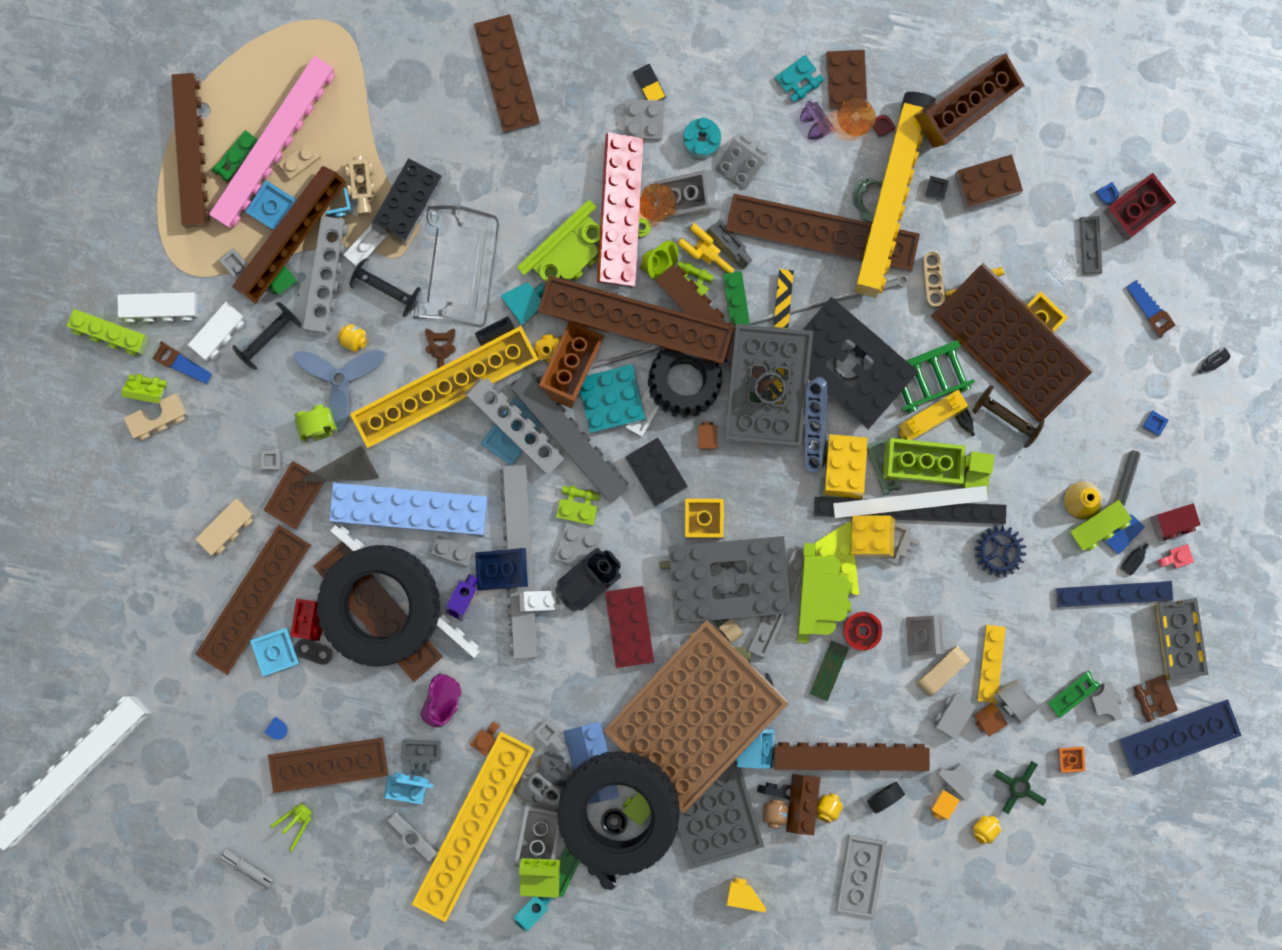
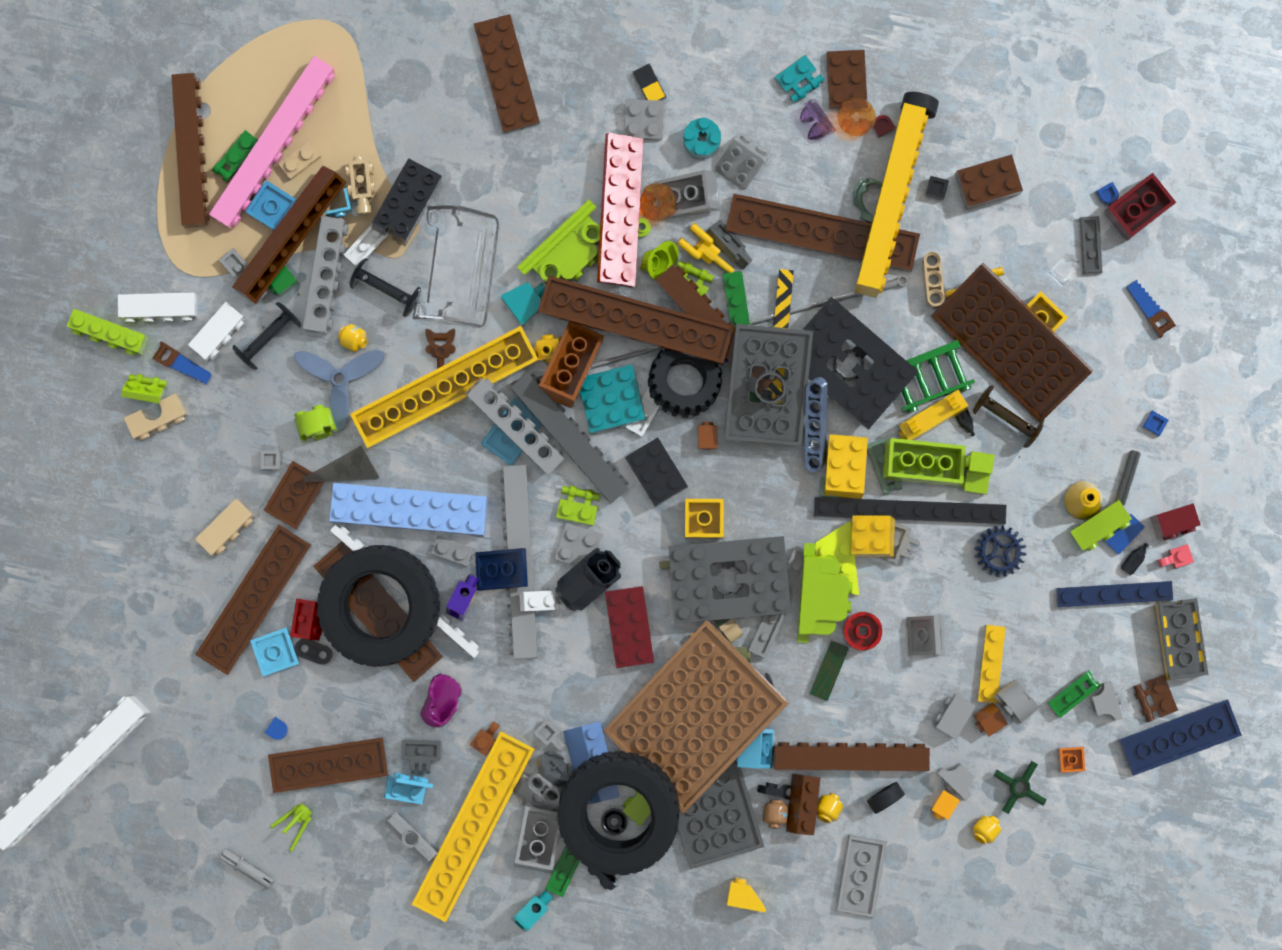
black tile [474,316,515,346] -> none
lime bracket [519,858,560,898] -> none
white sticker [833,486,988,518] -> none
reddish brown brick [914,53,1025,148] -> none
tan beam [917,645,970,697] -> none
black piece [1198,348,1231,374] -> none

